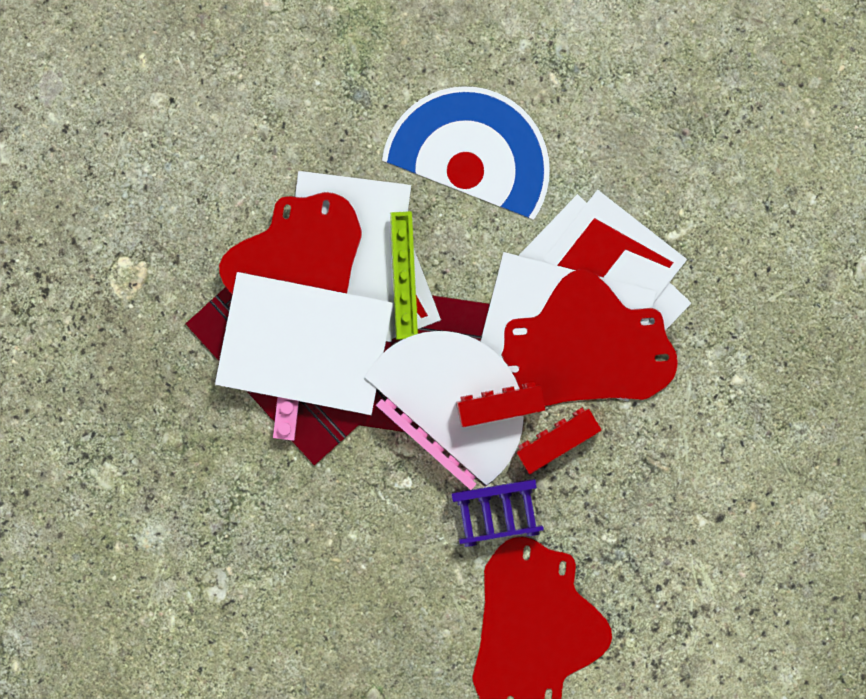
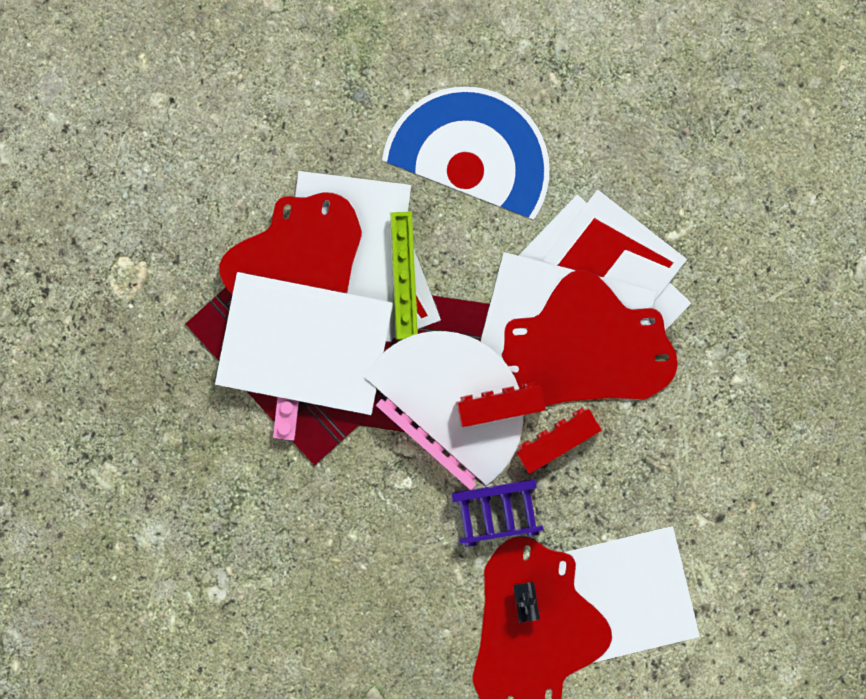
none -> black hips [513,581,540,623]
none -> white sticker [559,526,700,663]

